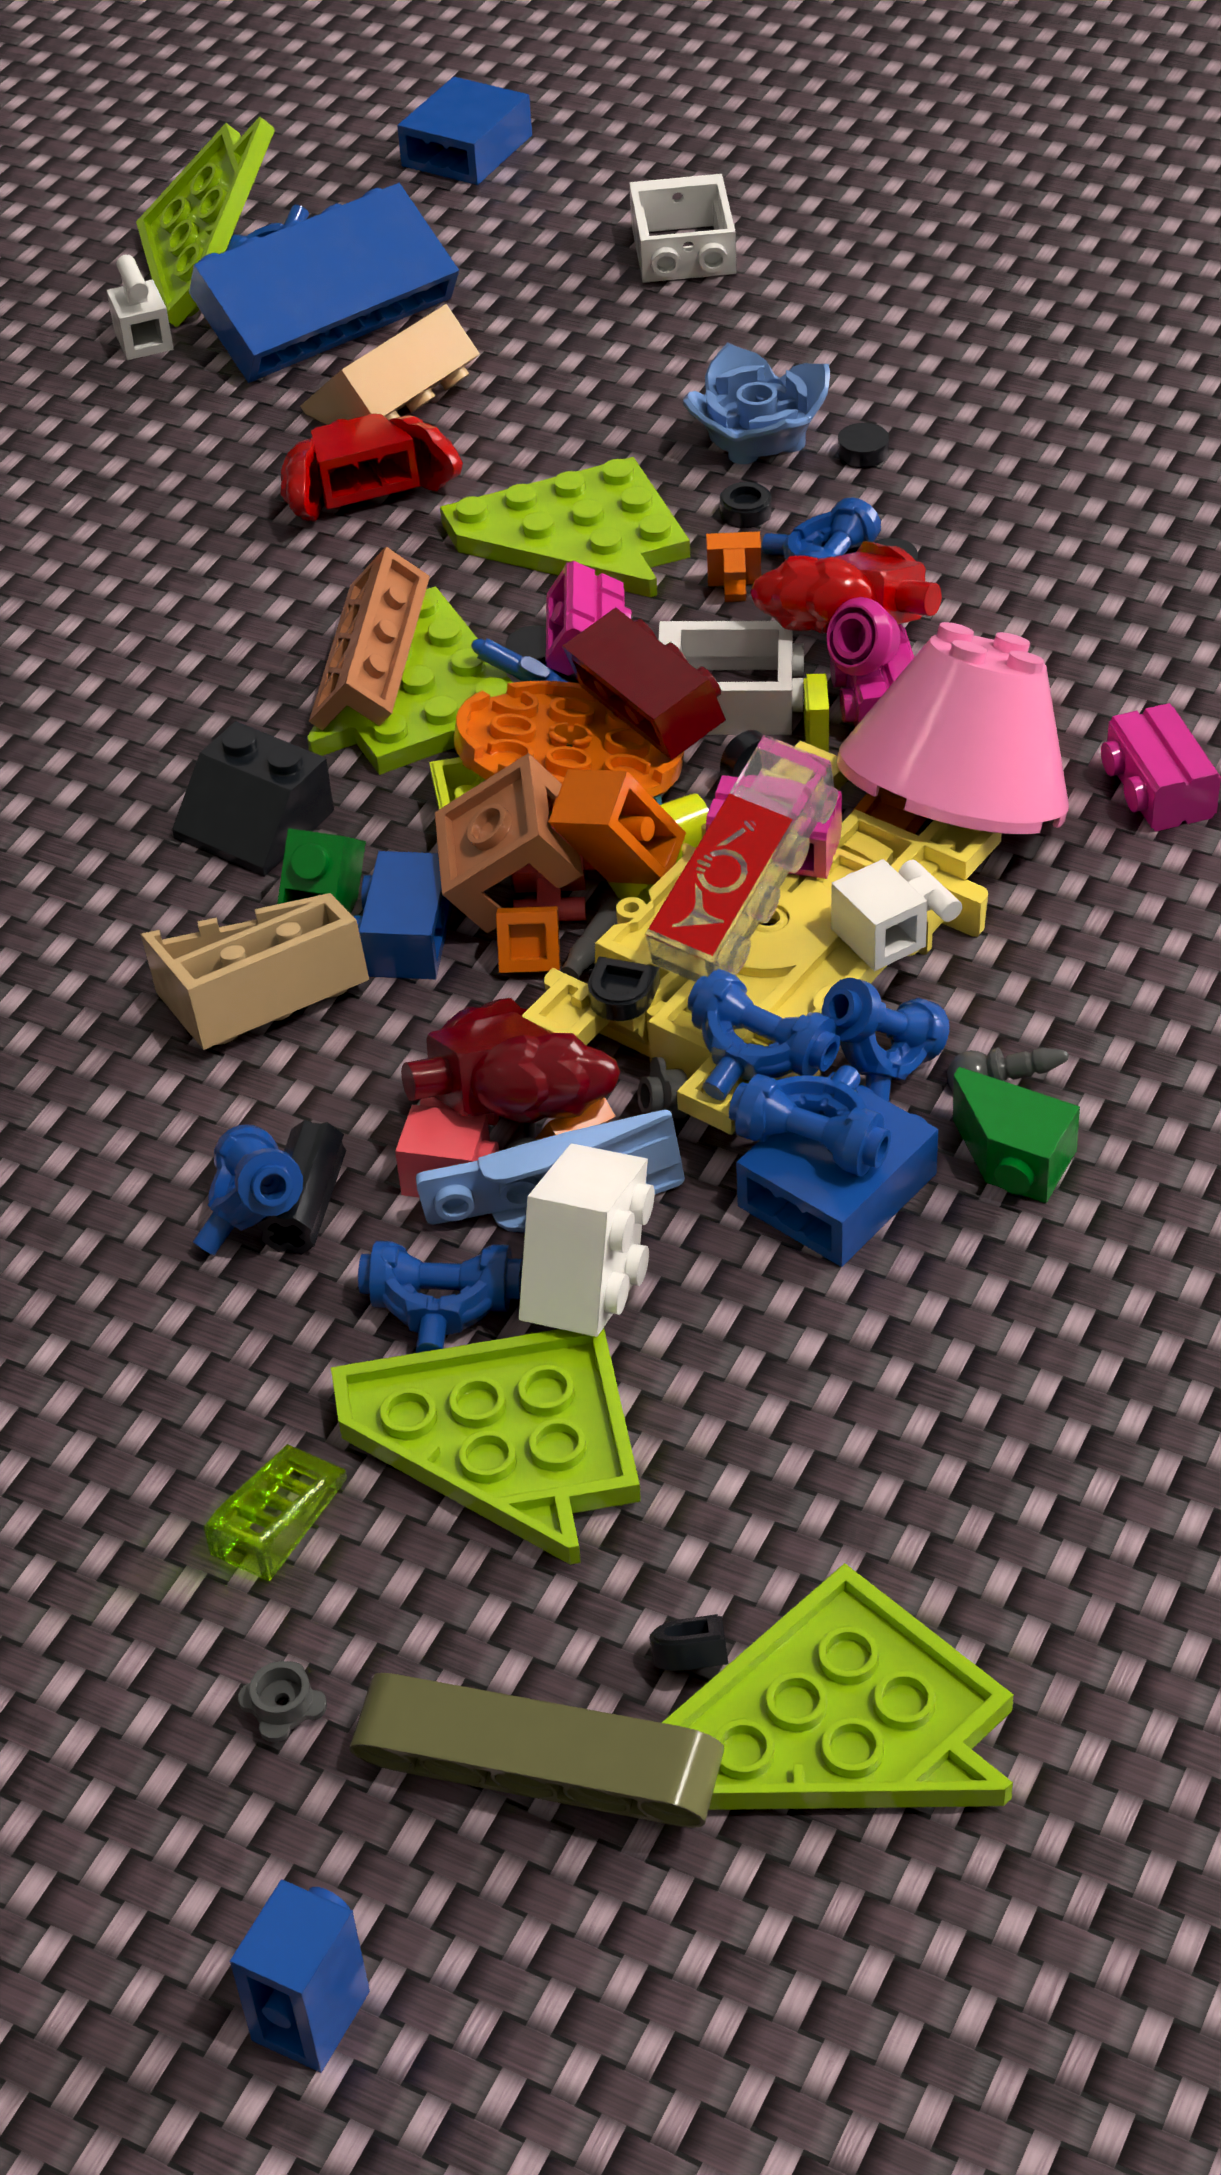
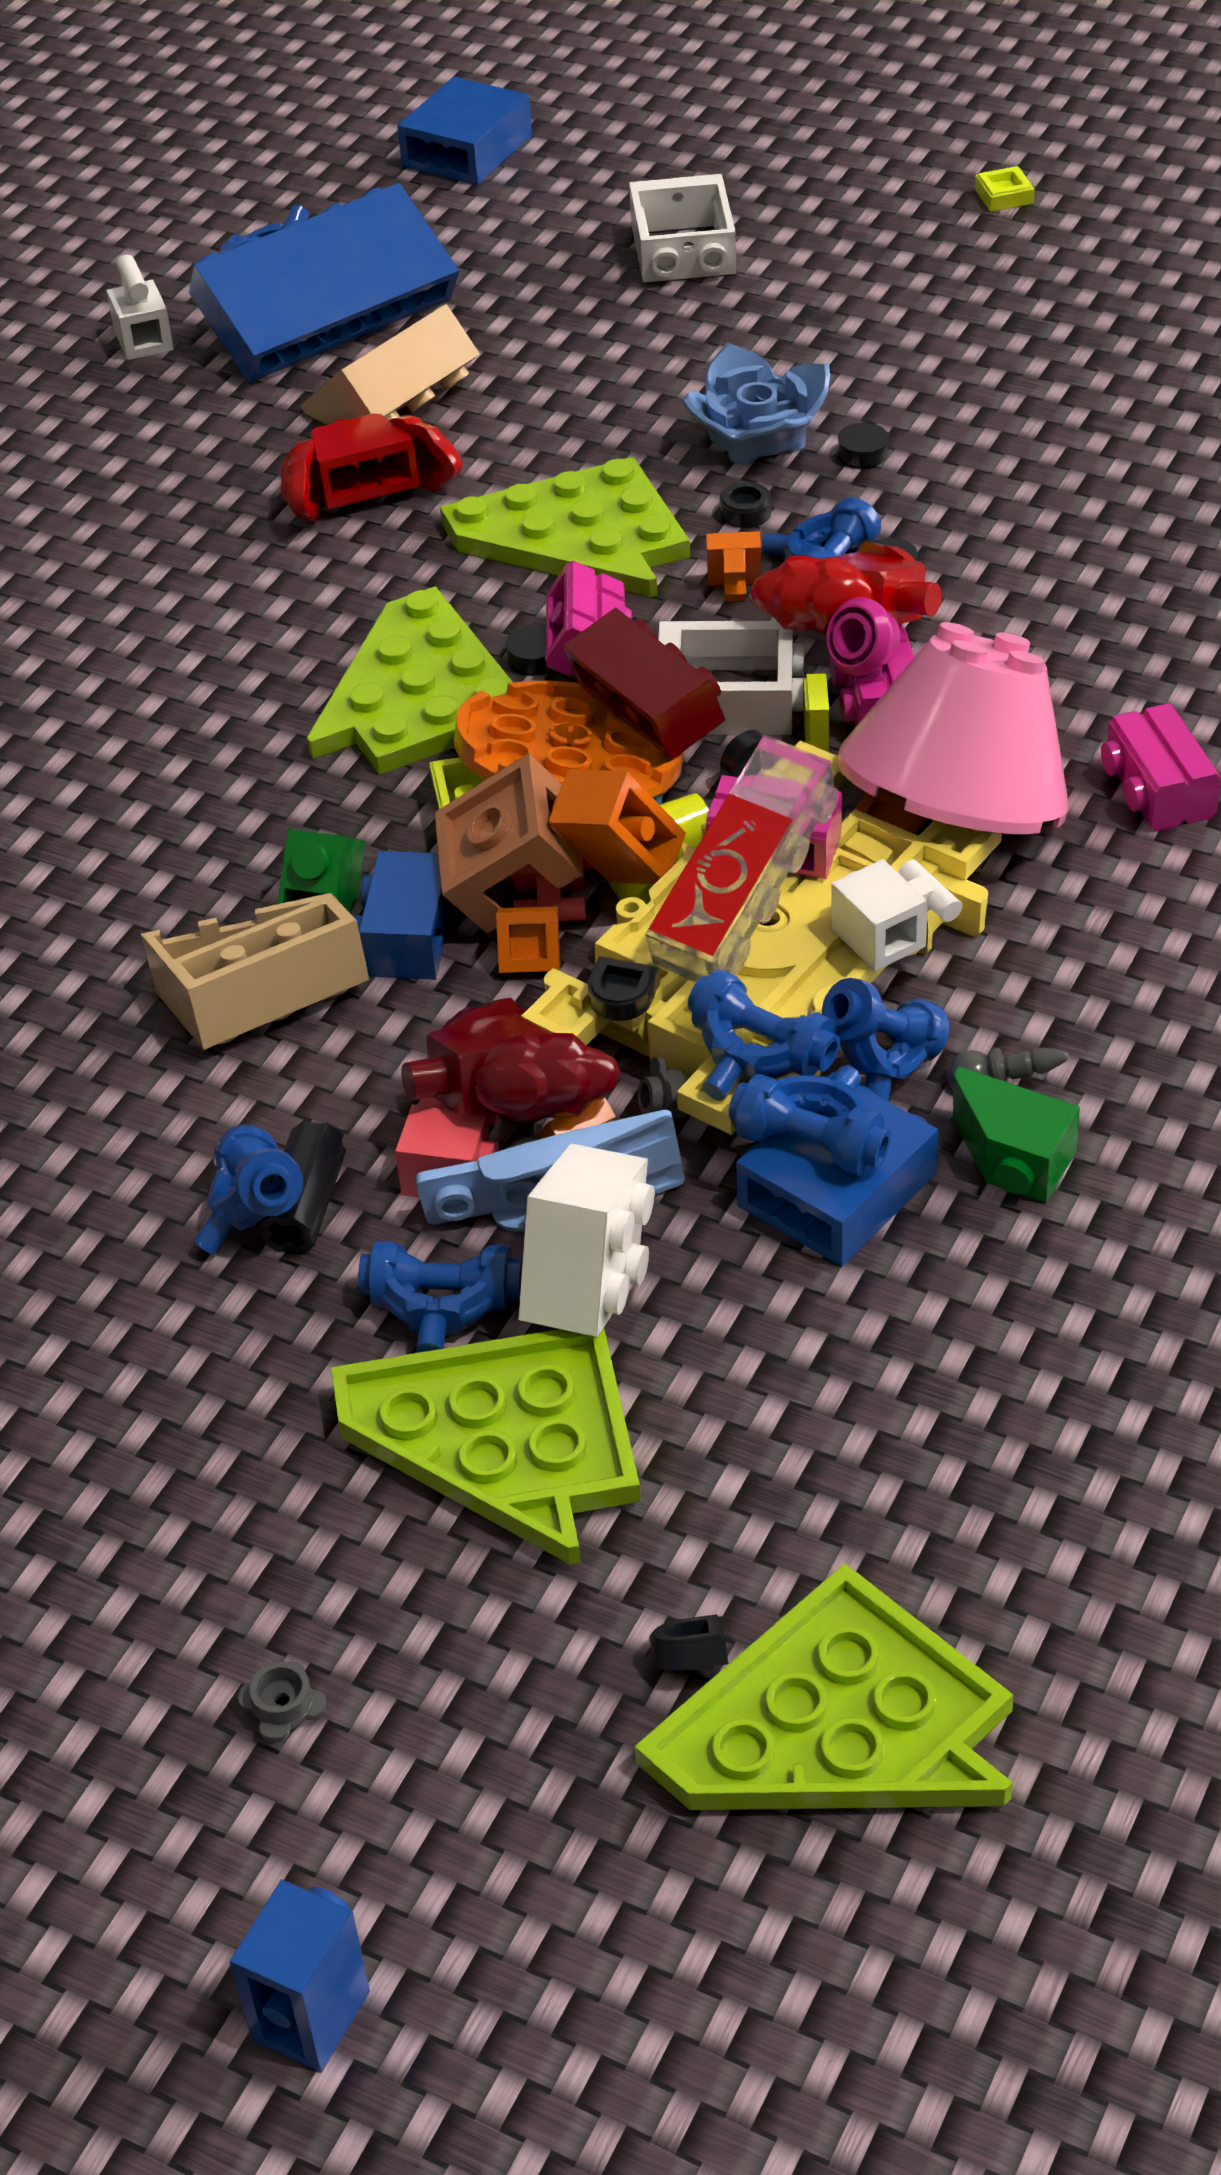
lime wing [136,117,275,328] -> none
black slope [172,721,334,877] -> none
clear neon green slope [204,1444,347,1582] -> none
nougat fence [309,547,430,731] -> none
olive beam [349,1673,724,1828] -> none
blue piece [471,638,568,682] -> none
dark grey piece [560,897,621,979] -> none
none -> neon yellow tile [975,166,1035,212]

